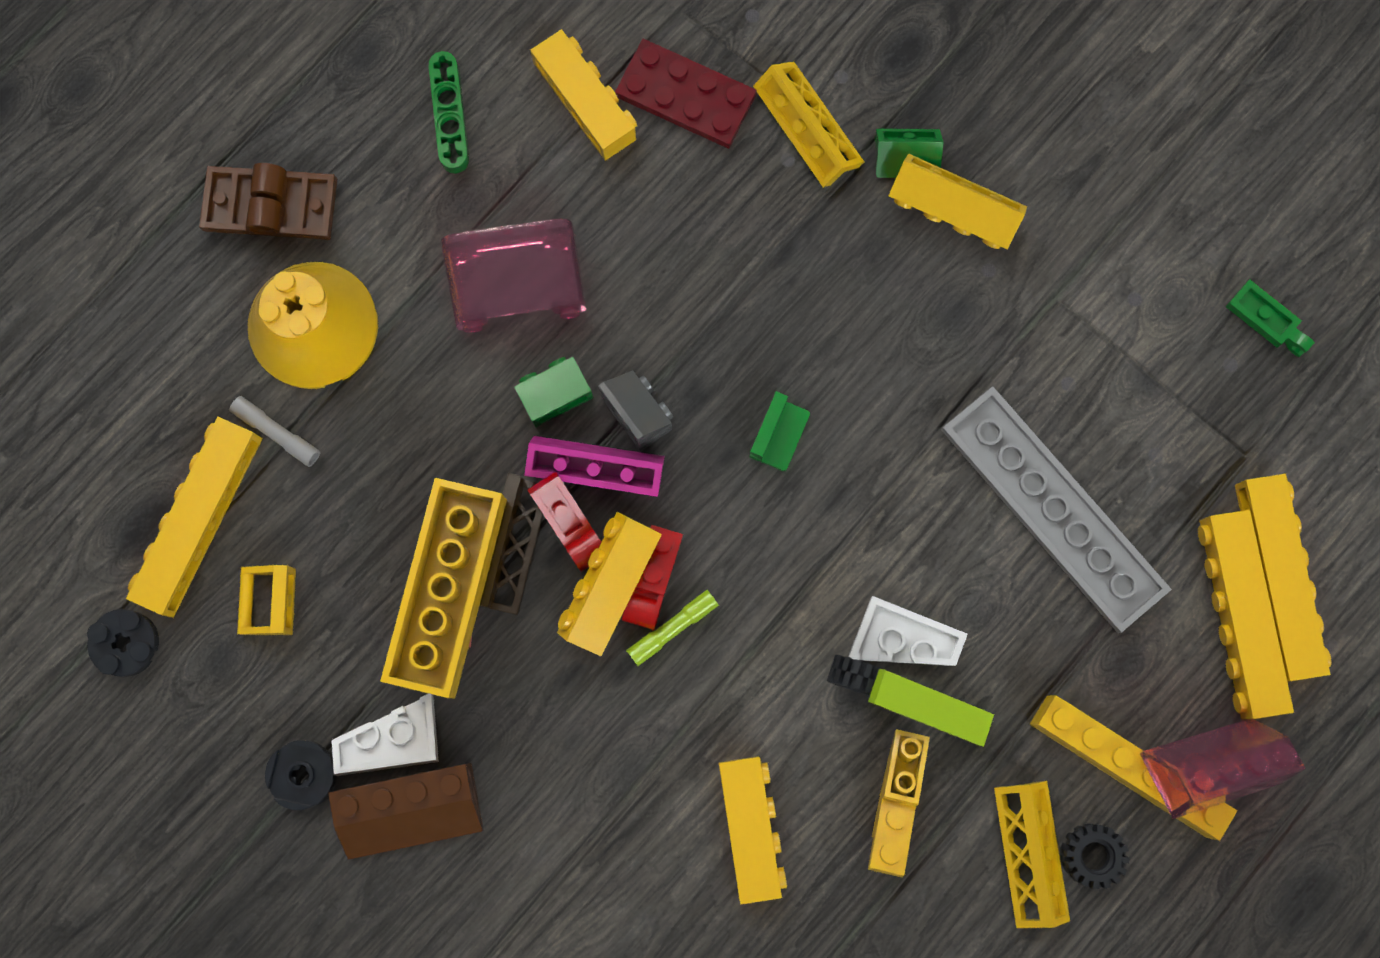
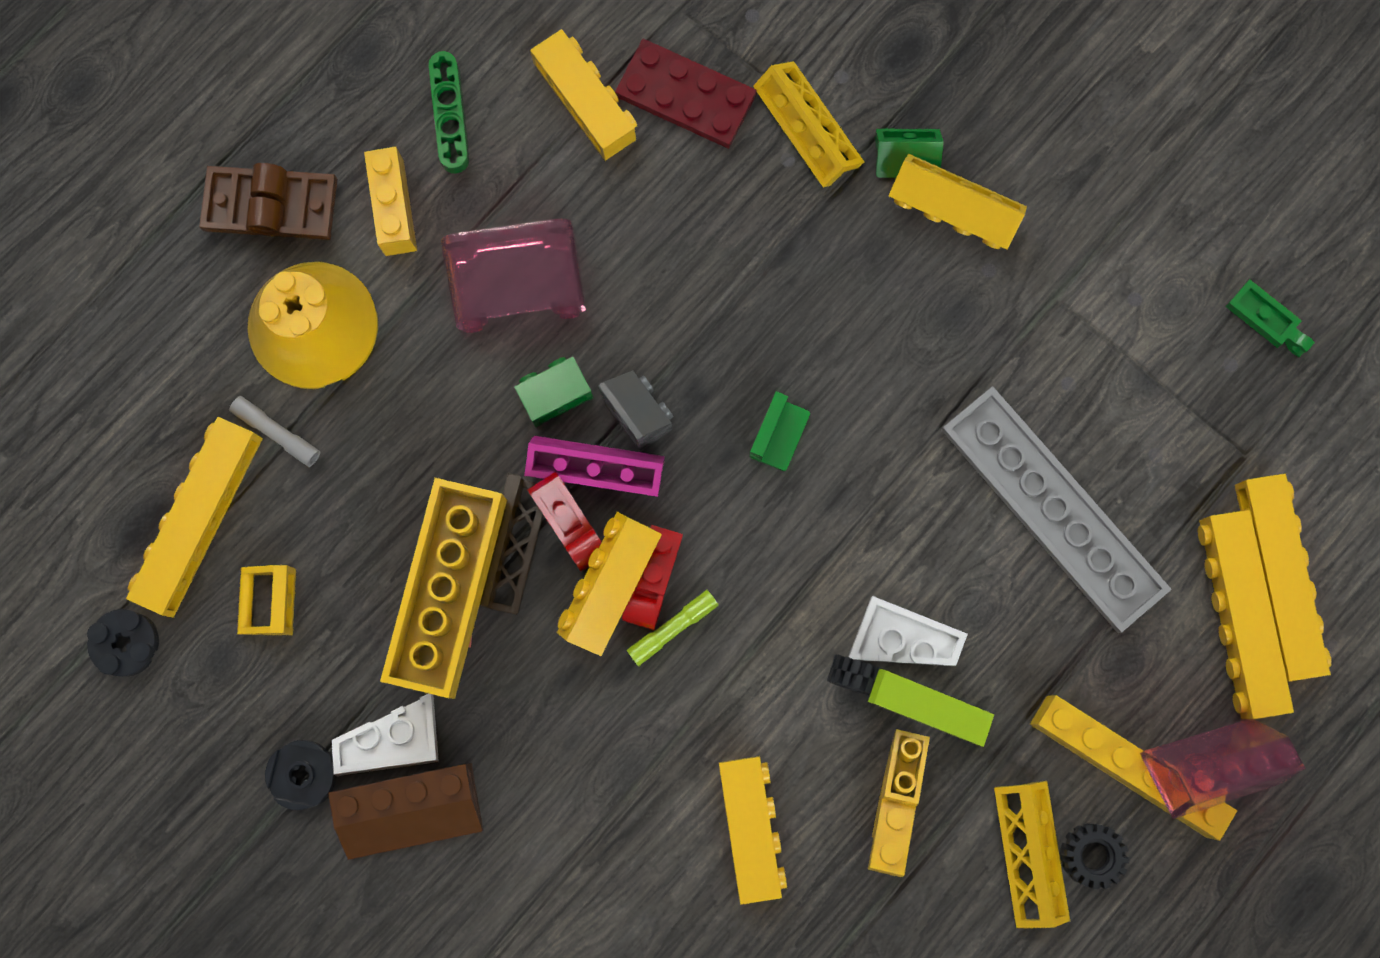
none -> yellow brick [364,147,417,256]

